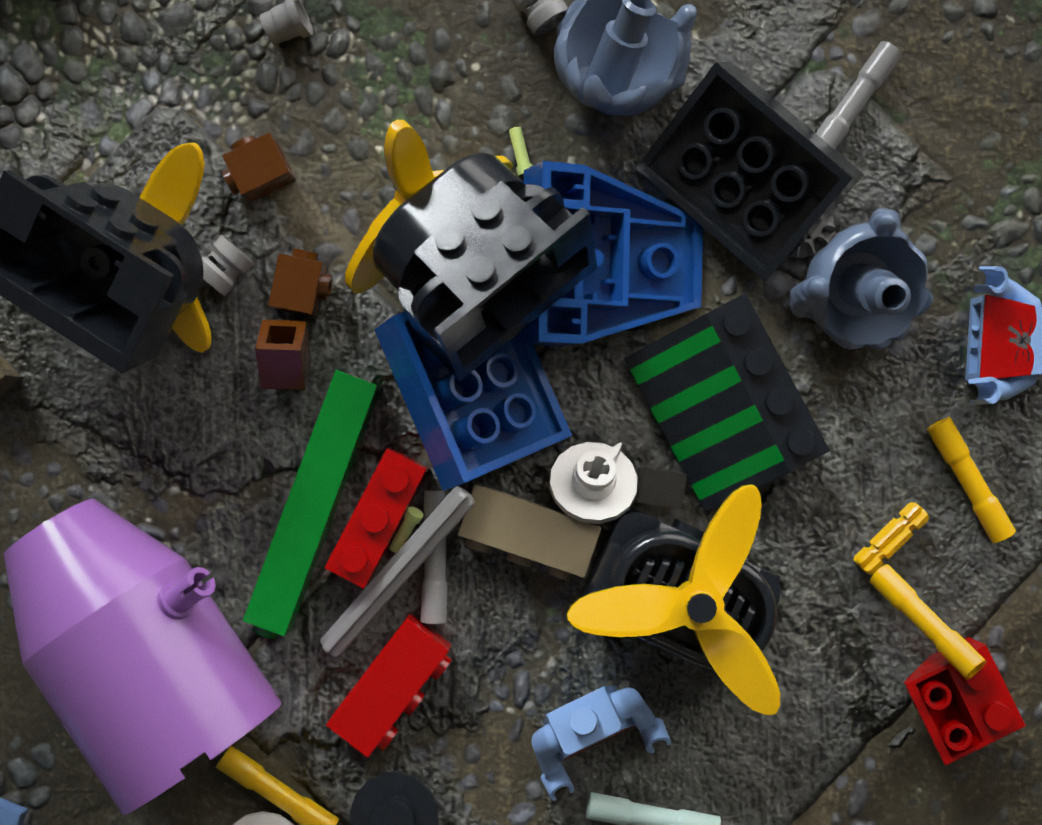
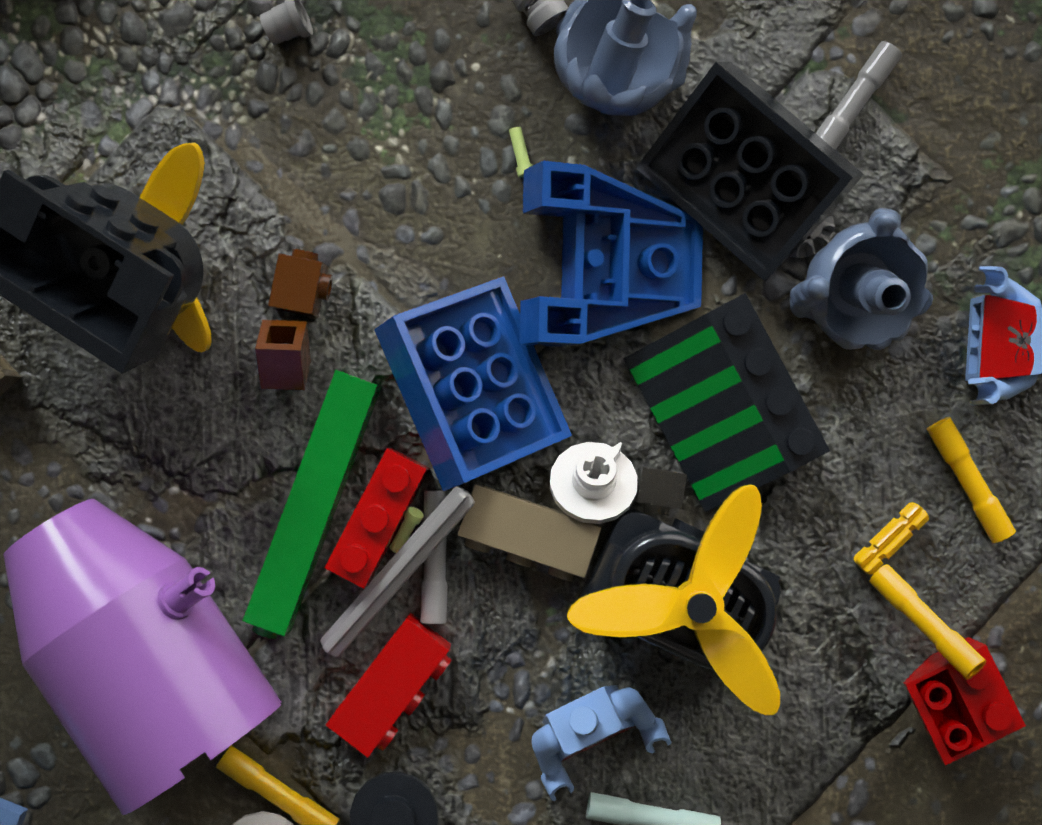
light grey wheel [202,234,255,296] -> none
reddish brown brick [222,132,296,202] -> none
black brick [345,120,598,382] -> none

